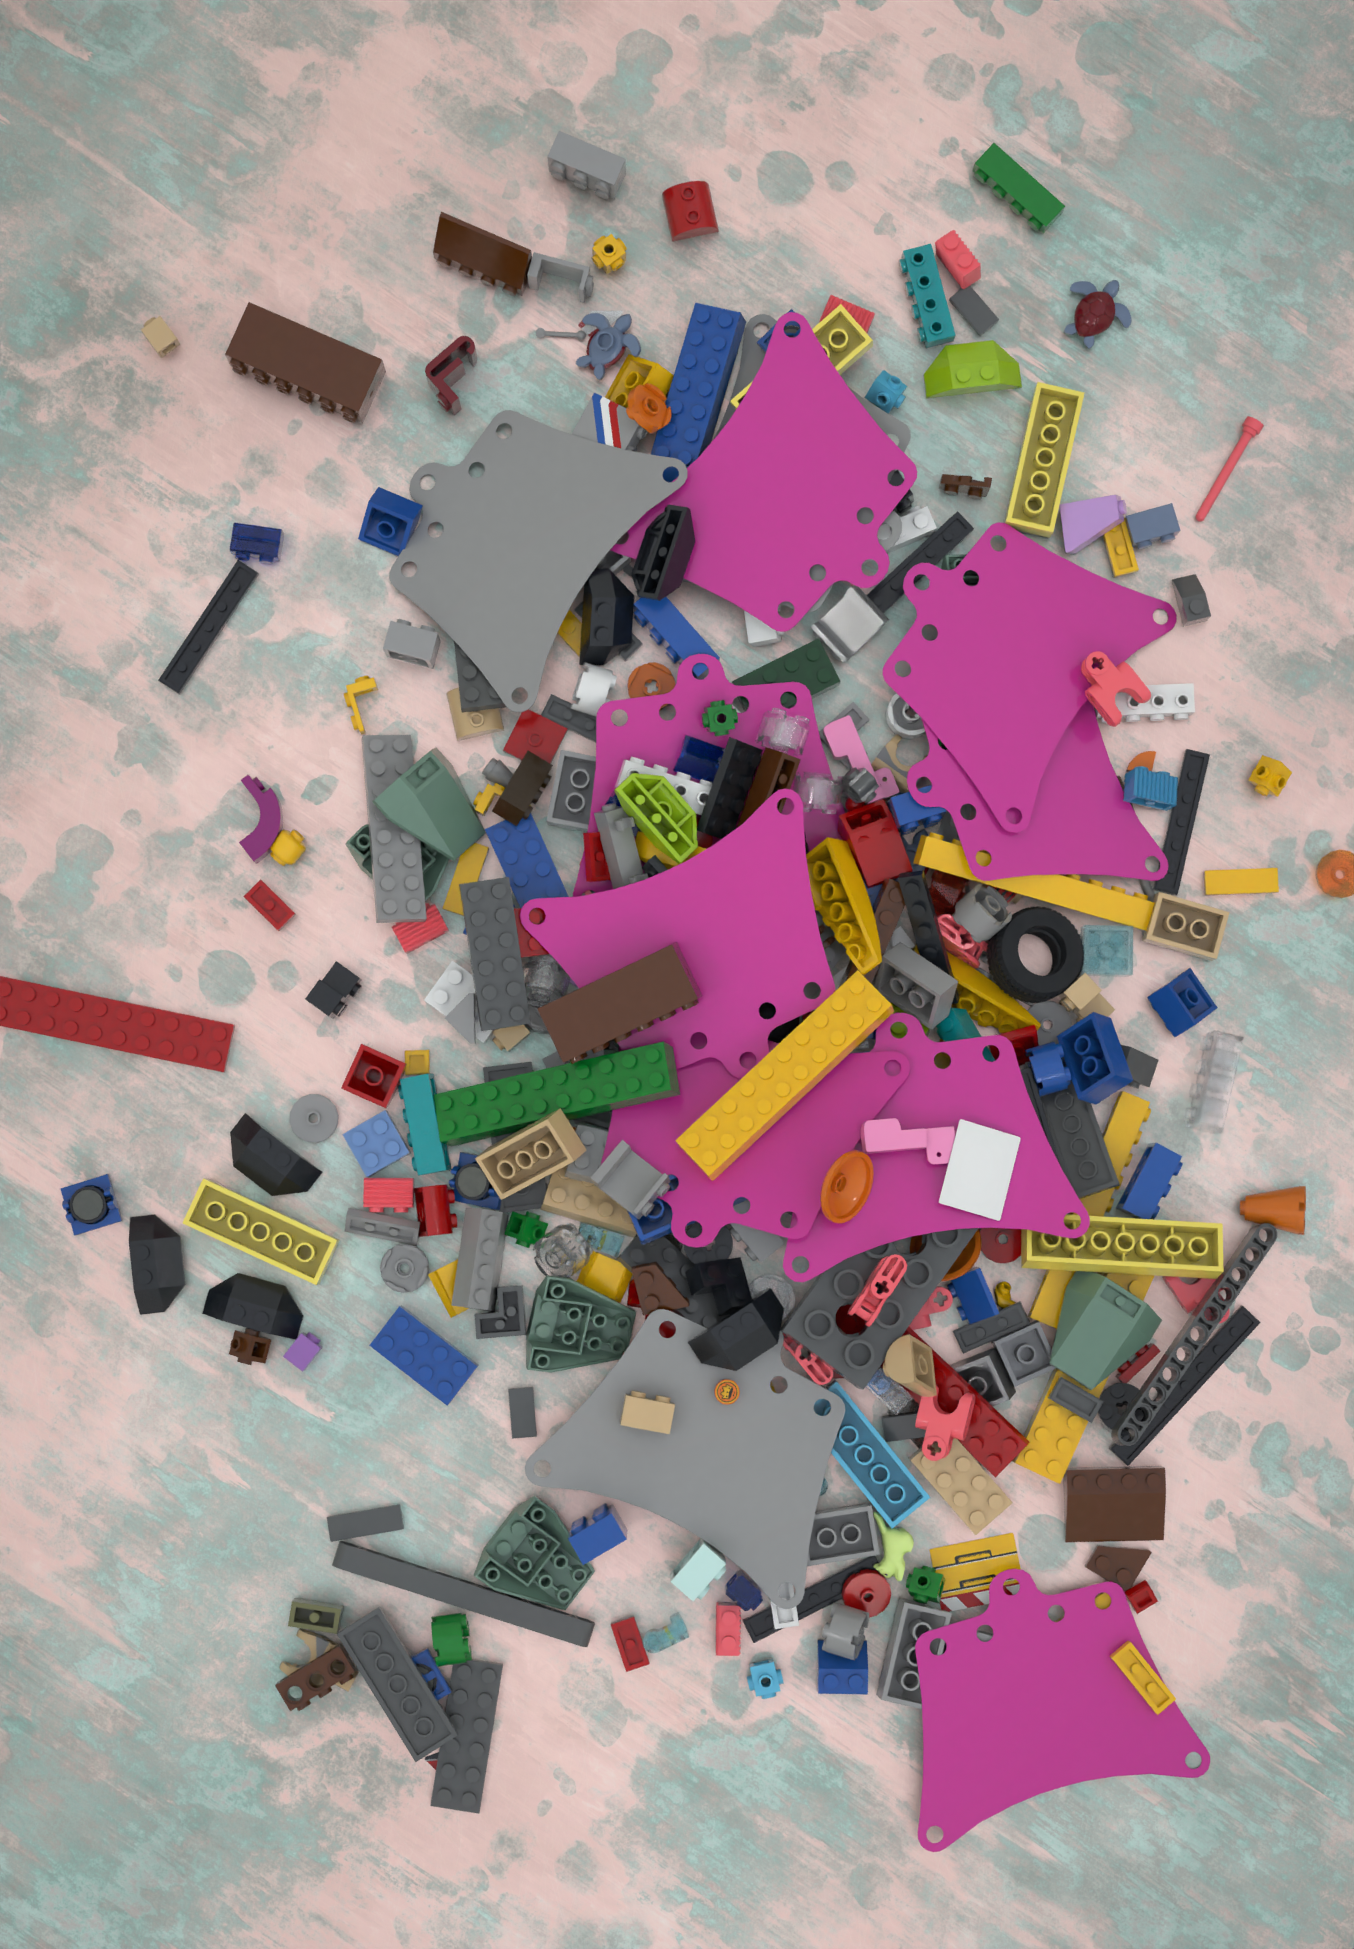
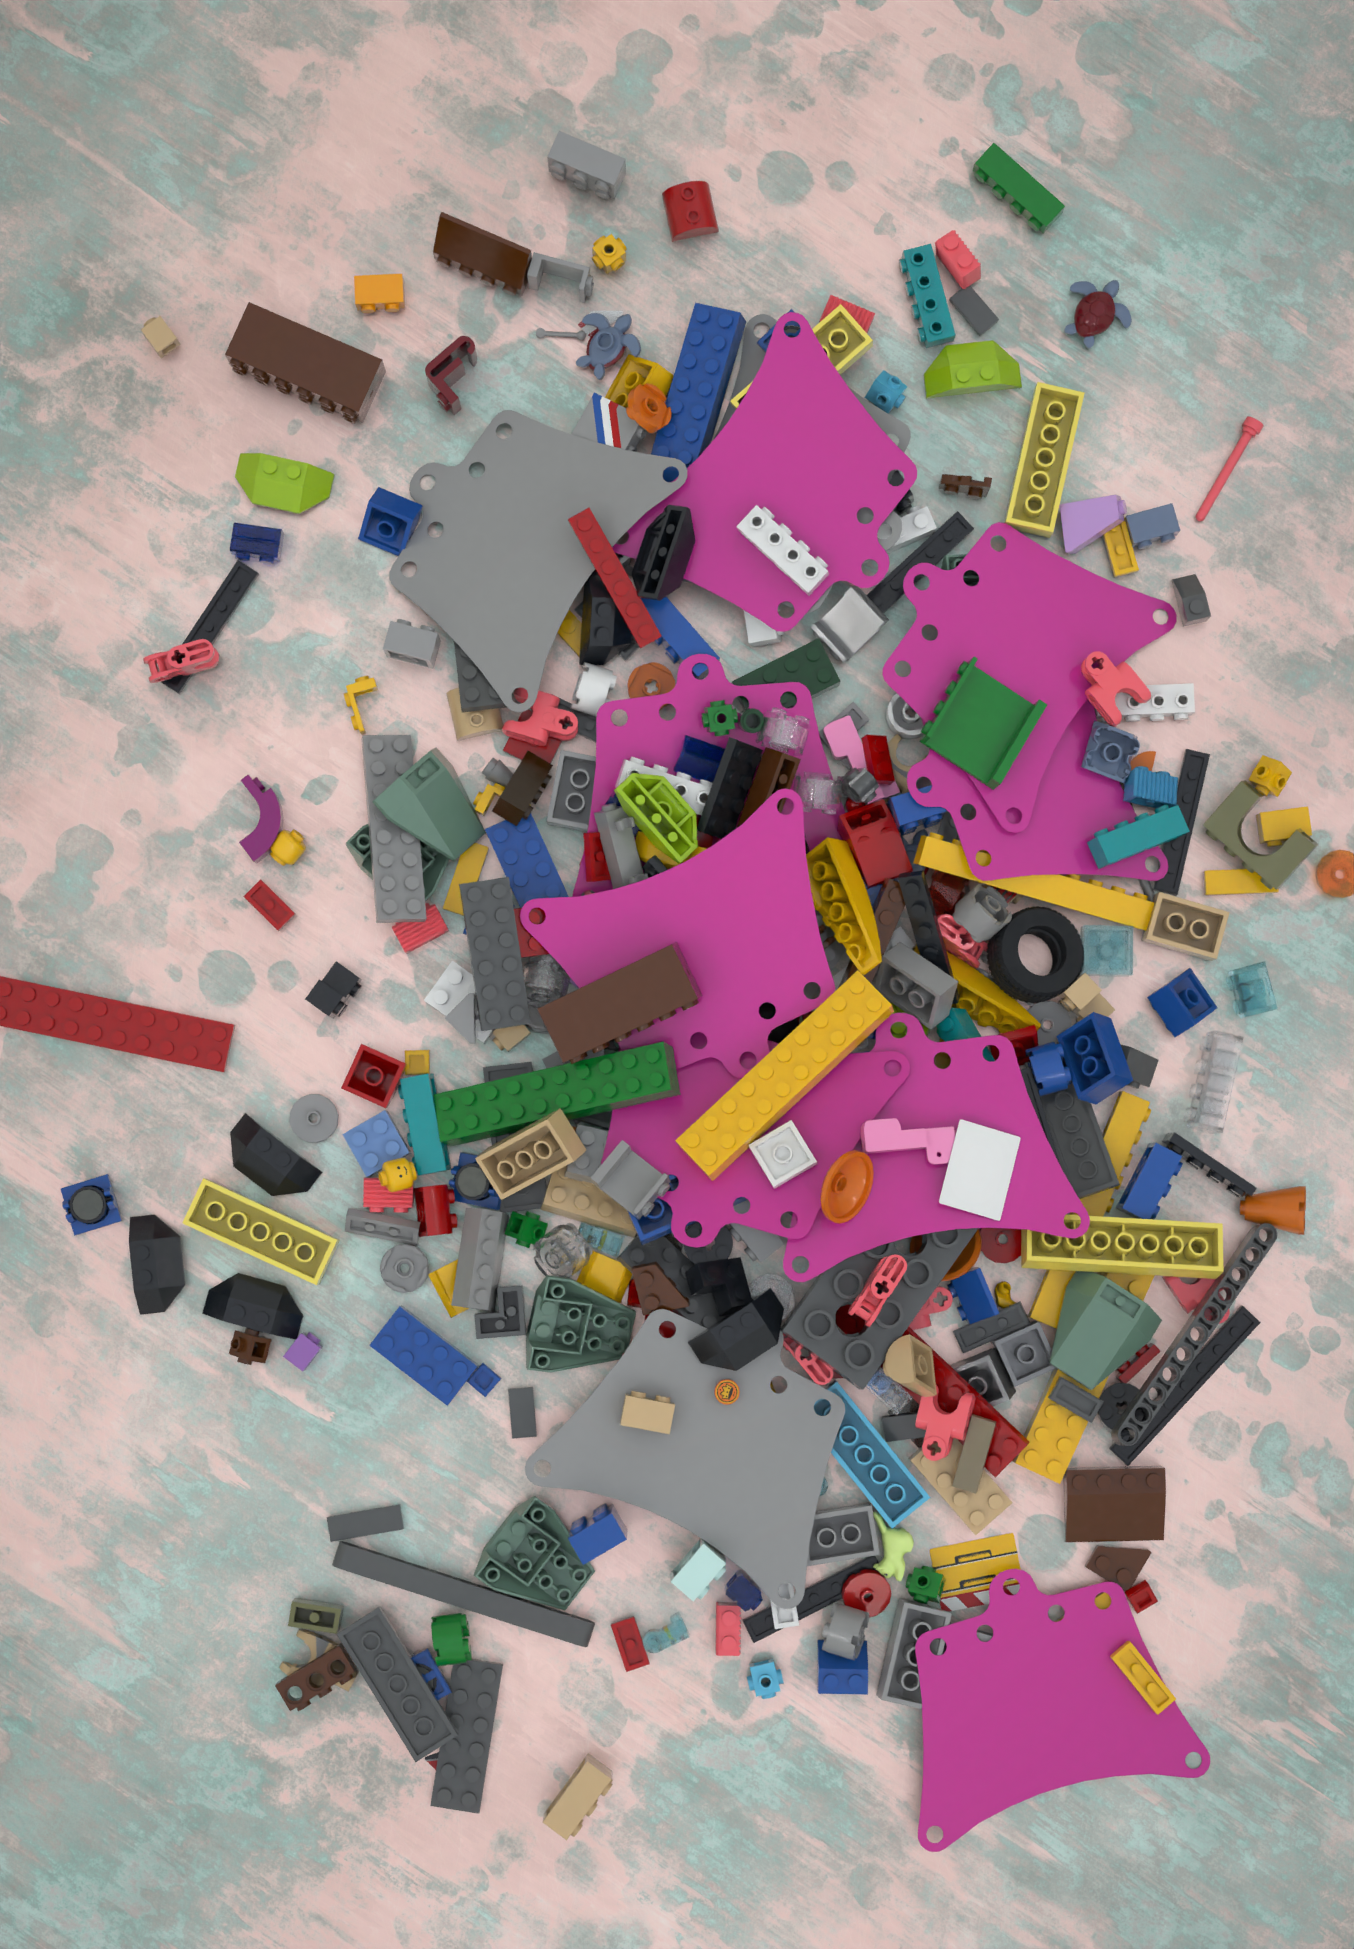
none -> coral piece [143,639,220,683]
none -> lime wedge [235,453,335,514]
none -> light orange brick [354,274,405,314]
none -> yellow head [378,1158,417,1192]
none -> blue tile [467,1363,501,1397]
none -> coral piece [502,688,578,746]
none -> tan brick [543,1753,613,1841]
none -> red plate [568,508,662,649]
none -> white brick [736,505,829,596]
none -> dark green brick [738,708,765,733]
none -> white plate [748,1120,817,1189]
none -> red plate [861,734,895,785]
none -> green panel [919,657,1047,790]
none -> dark tan tile [952,1414,997,1494]
none -> sand blue slope [1081,720,1140,784]
none -> teal brick [1087,804,1190,869]
none -> black plate [1162,1132,1257,1197]
none -> olive arch [1203,780,1319,890]
none -> clear light blue slope [1226,961,1277,1019]
none -> yellow brick [1256,806,1312,847]

